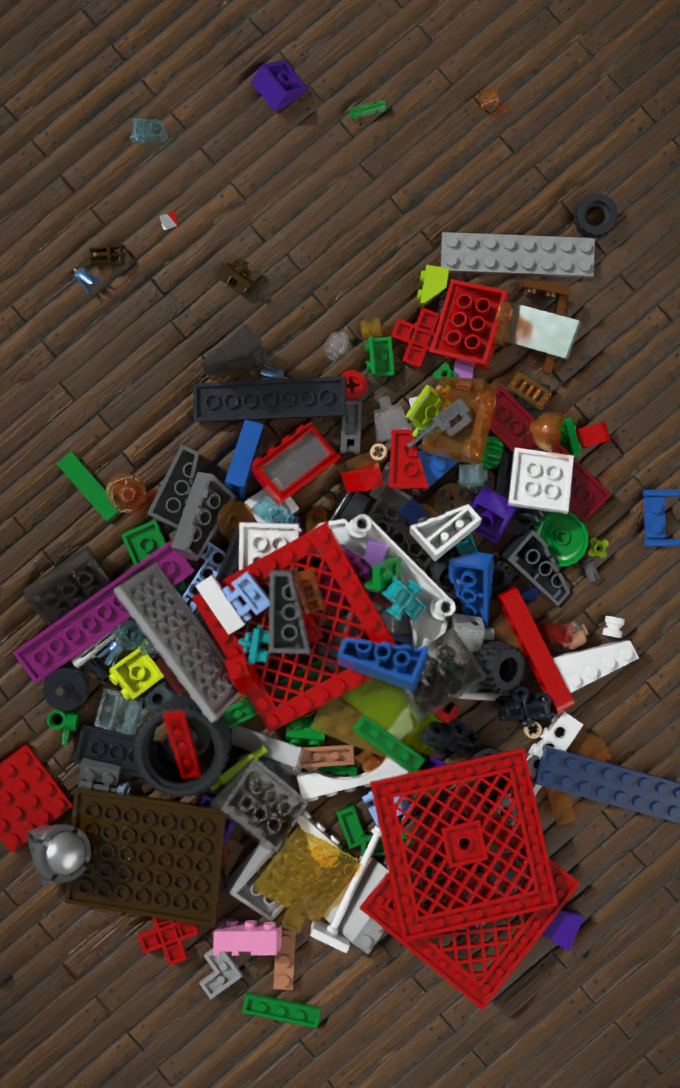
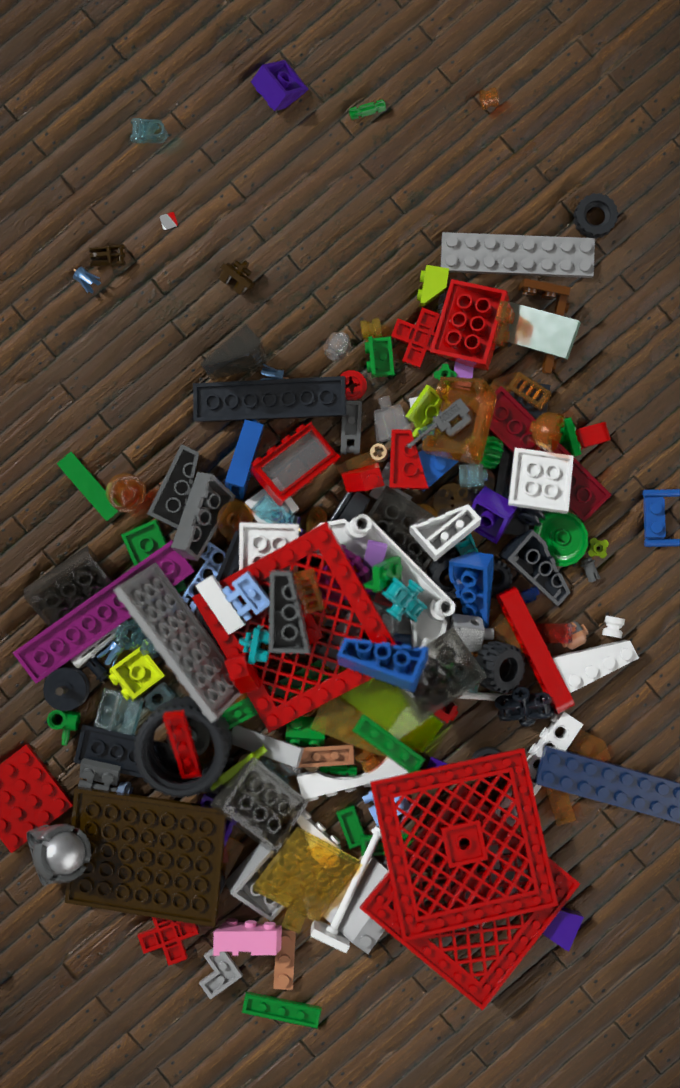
clear red plate [154,657,185,694] -> none
clear blue plate [398,498,426,526] -> none
black axle [420,721,479,755] -> none
tan bush [523,722,542,739] -> none

